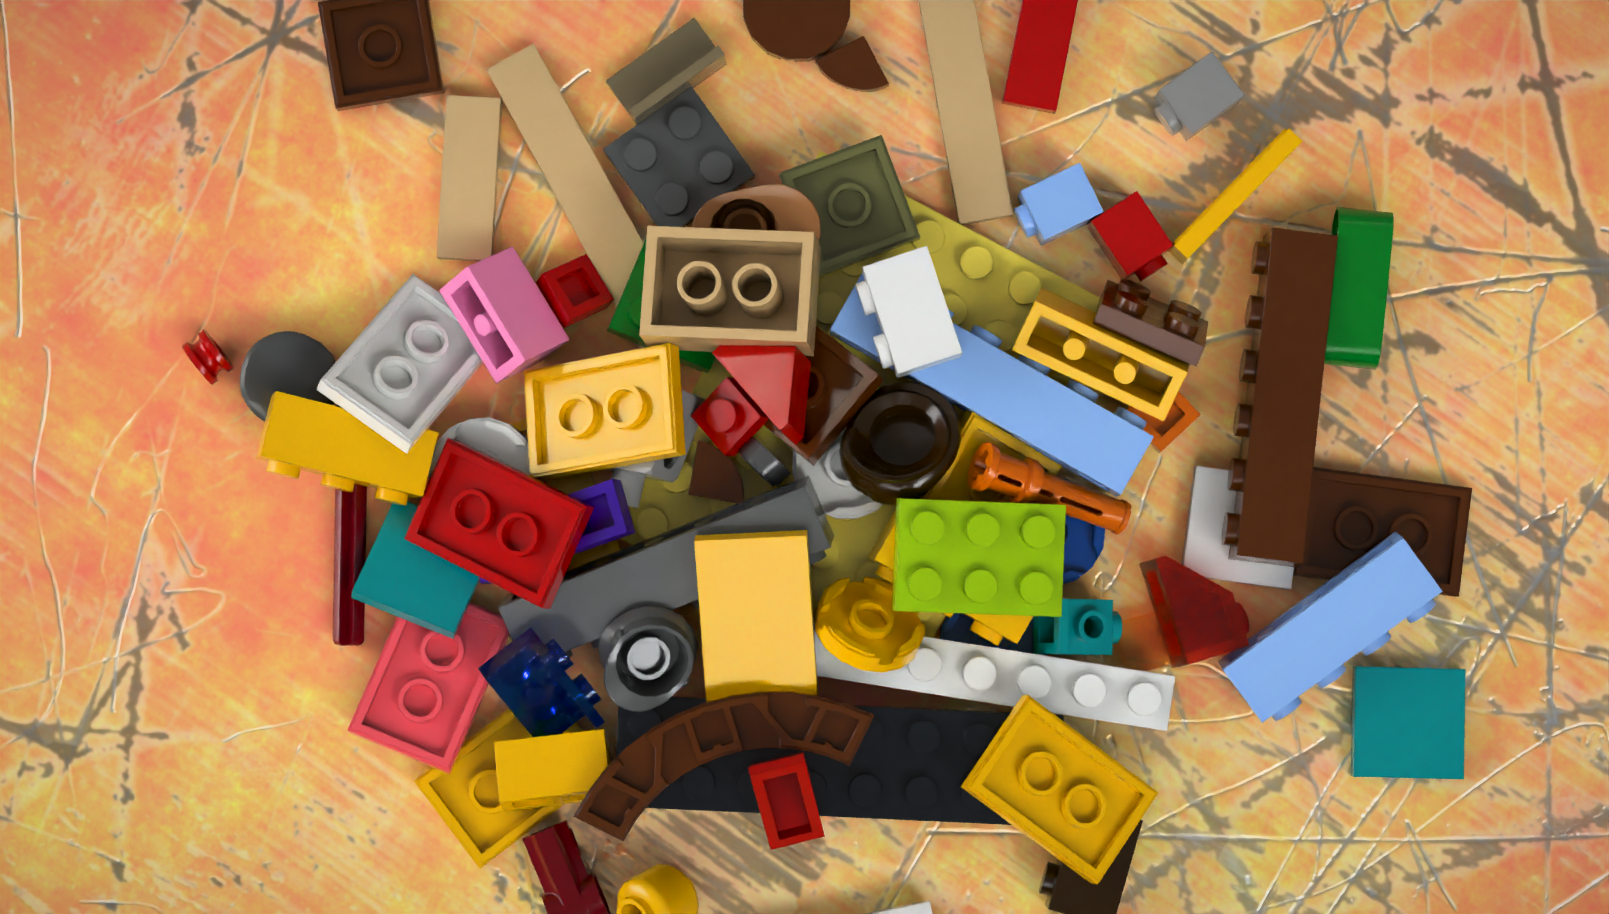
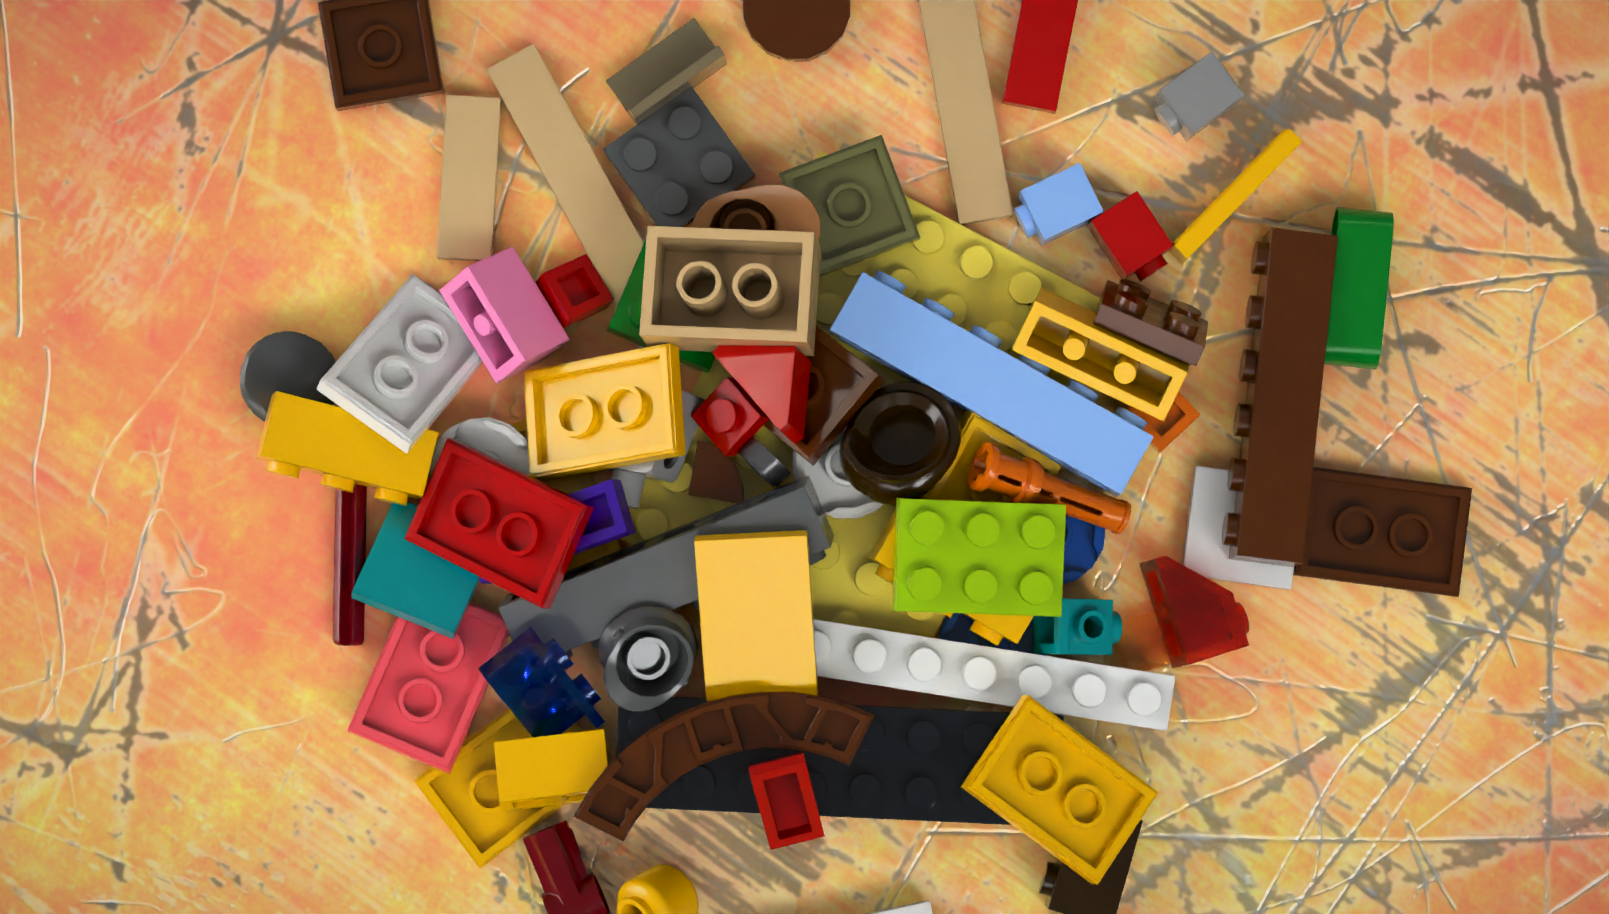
red bush [182,329,234,385] -> none
yellow tile [814,577,926,673] -> none
reddish brown tile [816,36,889,92] -> none
white brick [855,246,962,378] -> none
light blue brick [1218,531,1443,723] -> none
teal tile [1351,666,1466,779] -> none

